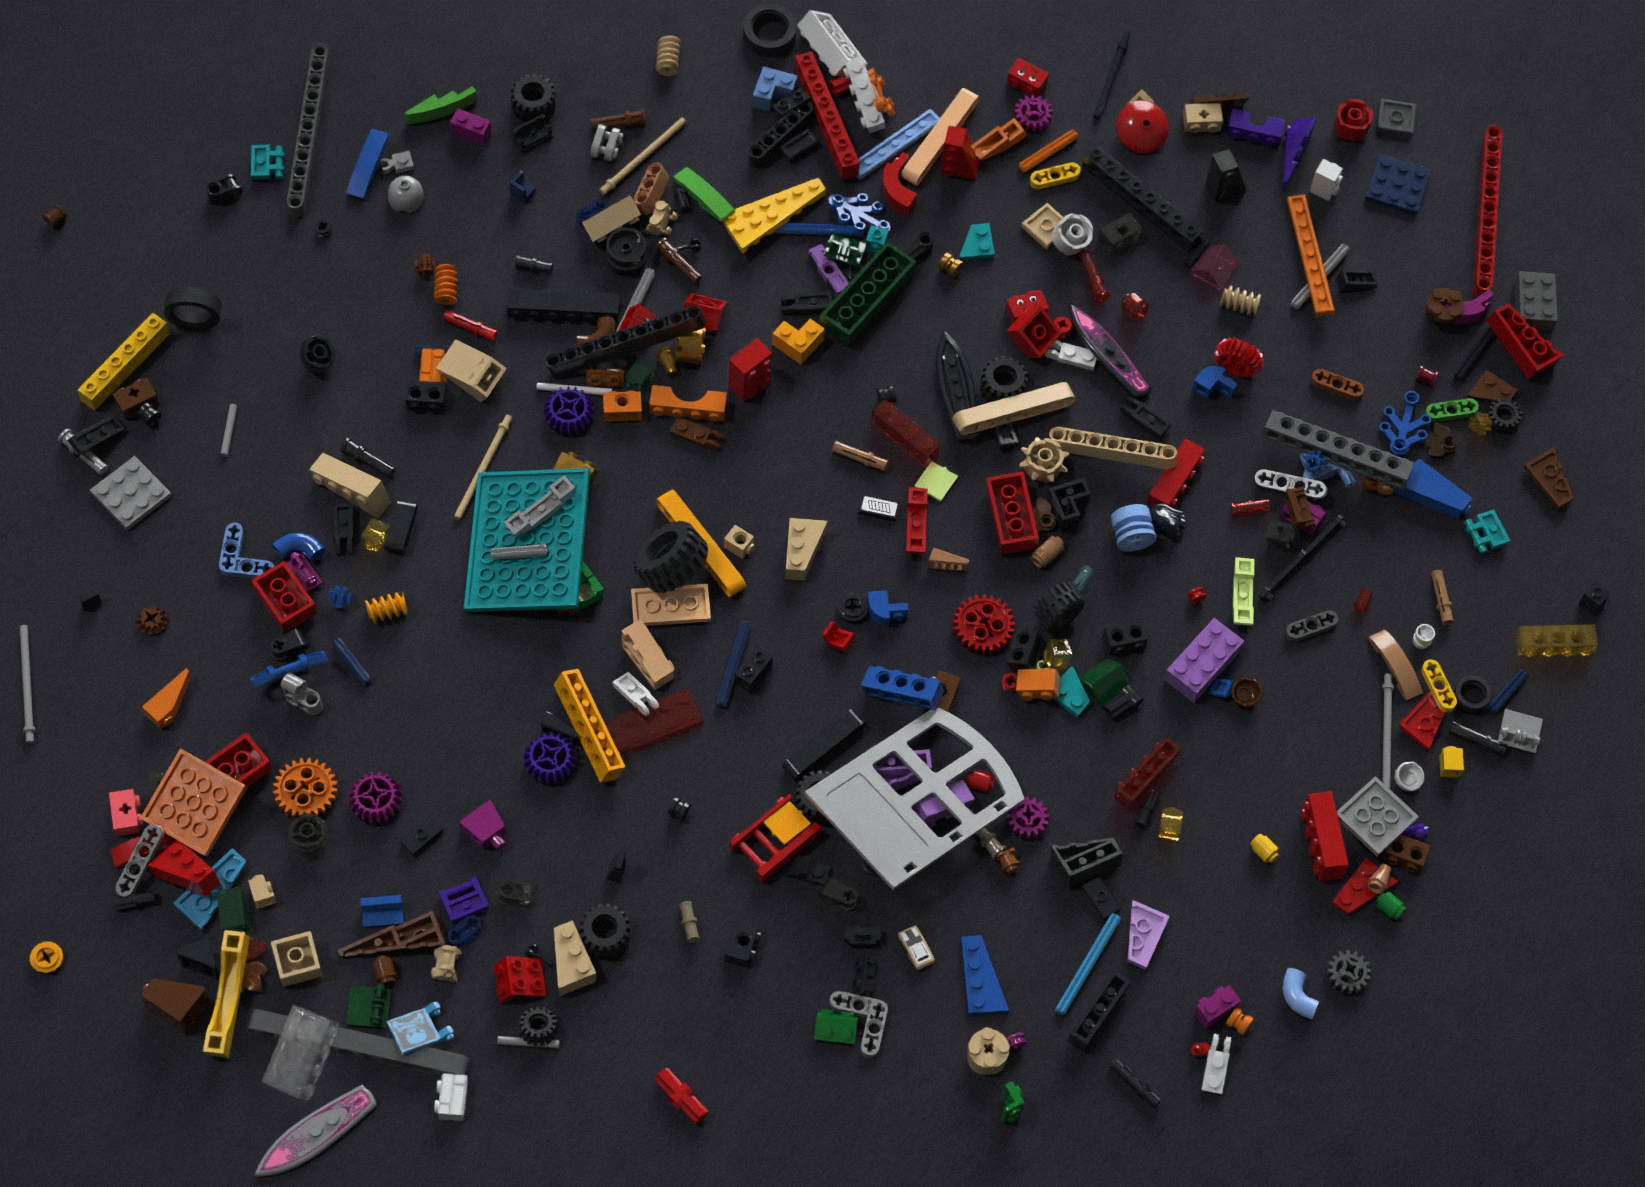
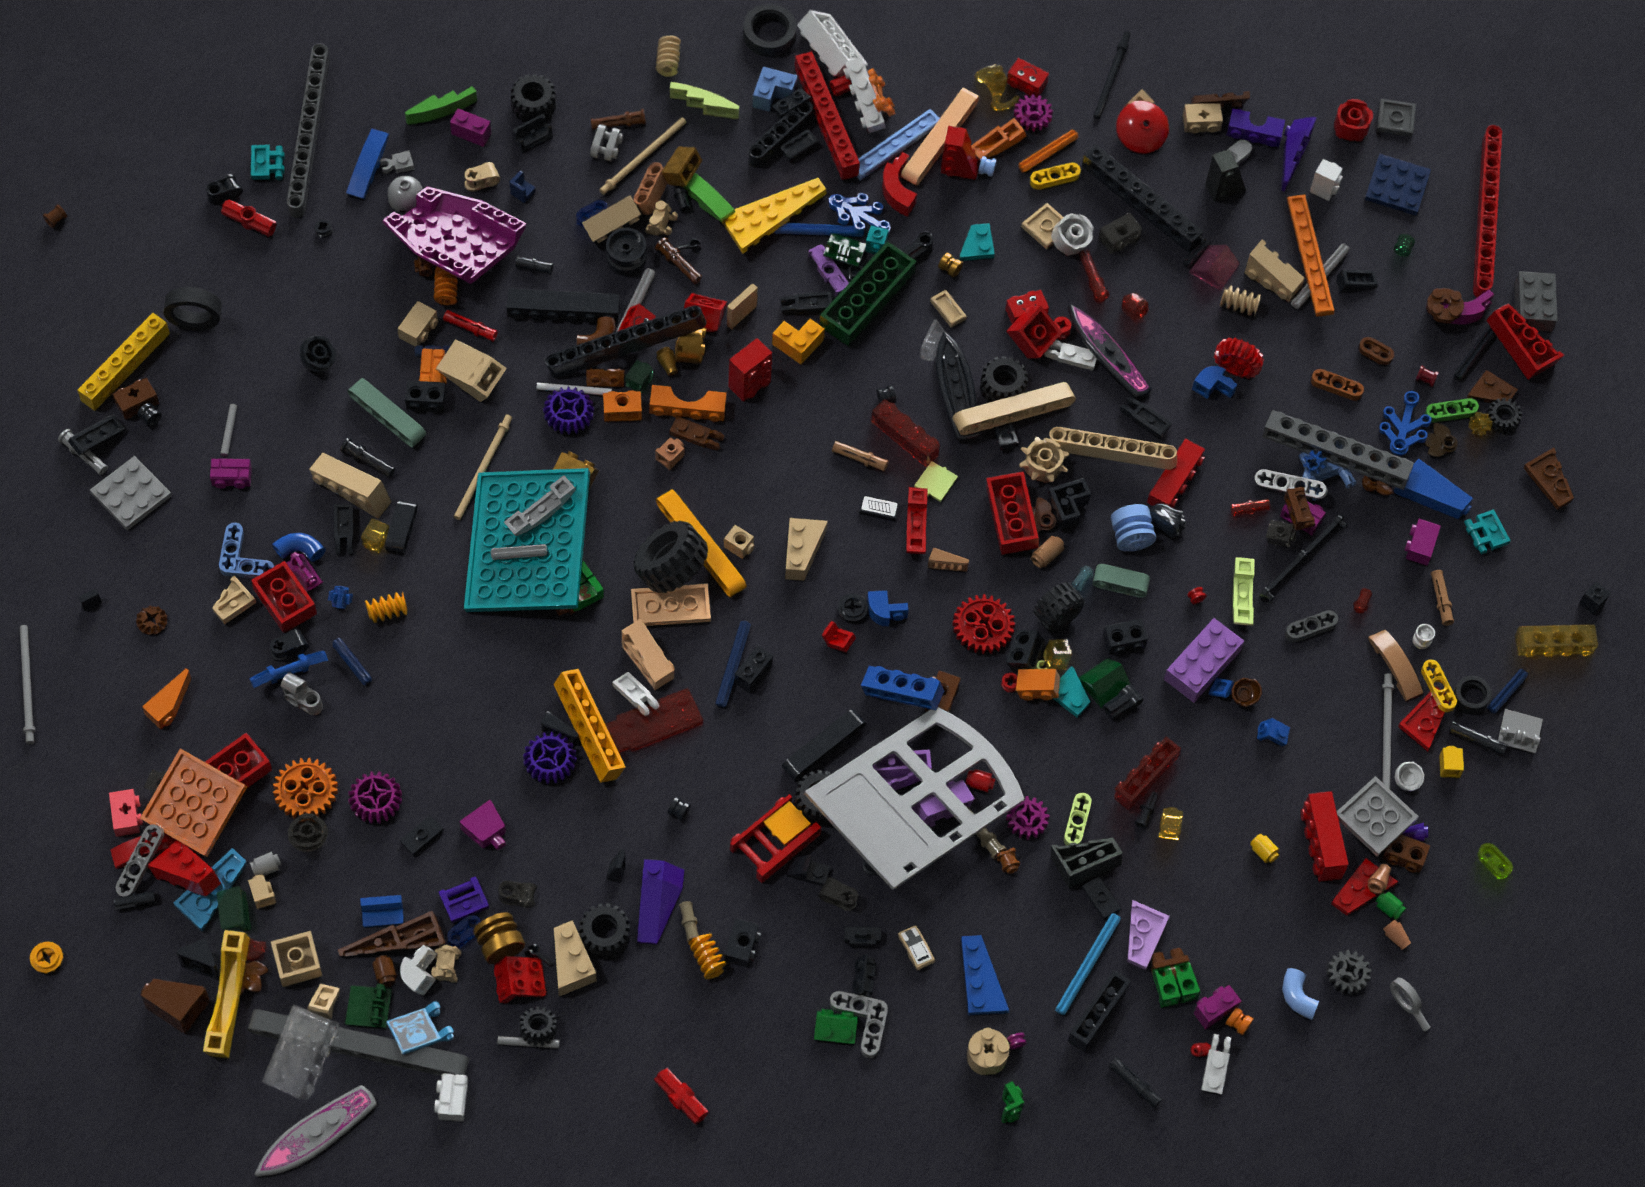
none -> magenta brick [210,459,252,489]
none -> tan wing [212,576,256,624]
none -> red piece [221,199,277,236]
none -> light grey brick [250,851,282,876]
none -> tan slope [308,984,340,1019]
none -> sand green beam [348,378,427,447]
none -> magenta wedge [383,187,527,284]
none -> tan brick [398,301,438,346]
none -> white brick [400,945,437,996]
none -> tan piece [464,162,501,192]
none -> pearl gold wheel [473,912,525,964]
none -> dark purple wedge [637,859,684,945]
none -> nougat brick [655,437,685,470]
none -> pearl gold brick [662,146,703,186]
none -> yellowish green slope [670,82,739,119]
none -> light orange piece [688,934,726,979]
none -> tan tile [727,284,758,329]
none -> clear slope [920,320,944,362]
none -> tan tile [930,290,967,328]
none -> clear yellow piece [975,65,1020,111]
none -> light blue wheel [978,156,997,177]
none -> yellowish green beam [1064,793,1092,846]
none -> sand green beam [1092,564,1150,598]
none -> green hips [1151,947,1200,1008]
none -> light grey piece [1228,140,1252,165]
none -> tan wedge [1245,240,1304,302]
none -> blue bracket [1257,718,1290,746]
none -> reddish brown plate [1358,337,1394,365]
none -> nougat cone [1383,920,1411,950]
none -> light grey piece [1390,977,1430,1031]
none -> clear green wheel [1393,234,1415,257]
none -> magenta brick [1404,519,1441,565]
none -> clear neon green plate [1478,843,1513,879]

